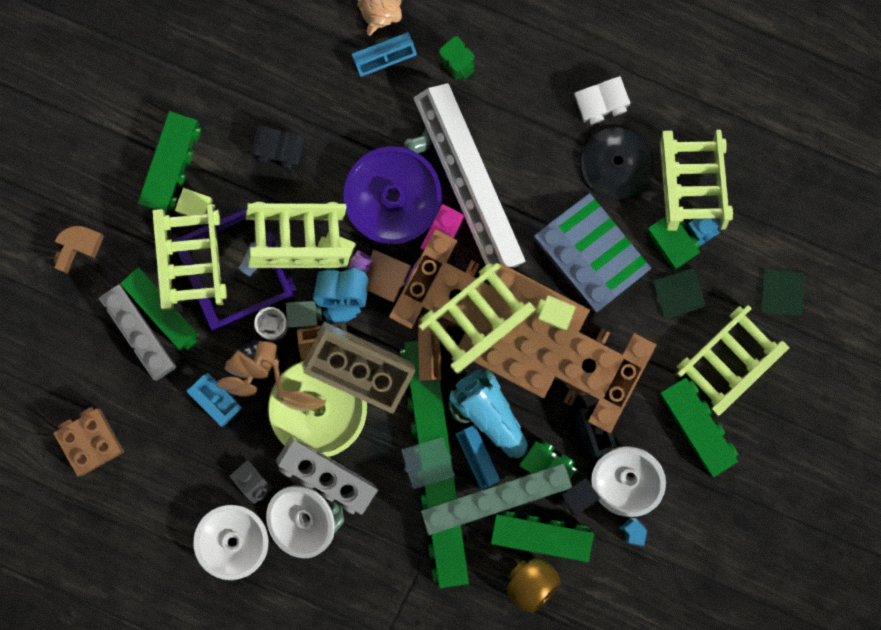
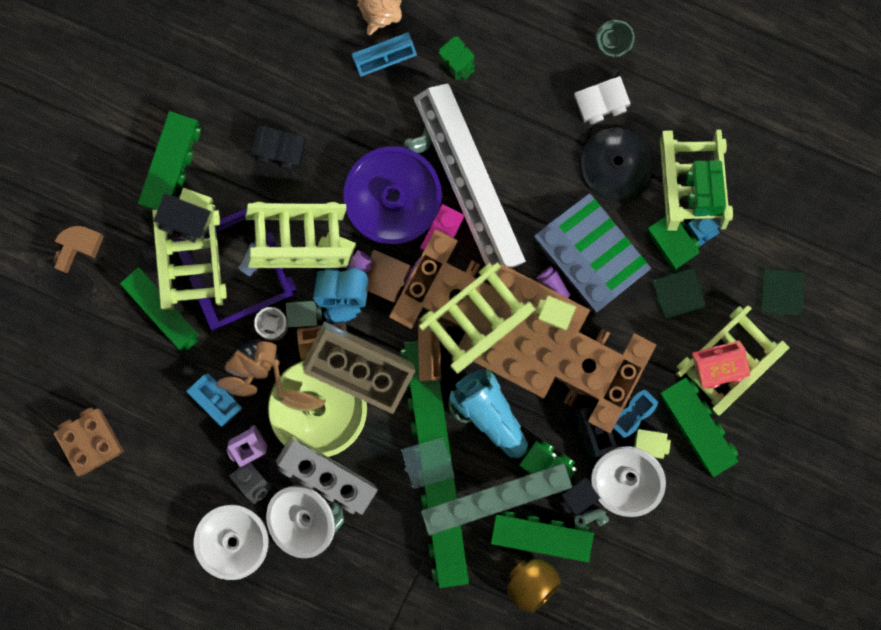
light grey brick [99,285,177,381] -> none
dark azure piece [456,425,500,490] -> none
dark azure piece [620,518,647,546] -> none
none -> black brick [154,193,213,243]
none -> lavender brick [227,425,267,467]
none -> medium lavender cone [536,266,571,298]
none -> sand green arm [575,509,609,527]
none -> sand green hair [595,20,635,57]
none -> dark azure brick [612,390,658,438]
none -> yellowish green brick [633,429,671,459]
none -> green brick [686,161,726,217]
none -> coral brick [692,340,751,389]

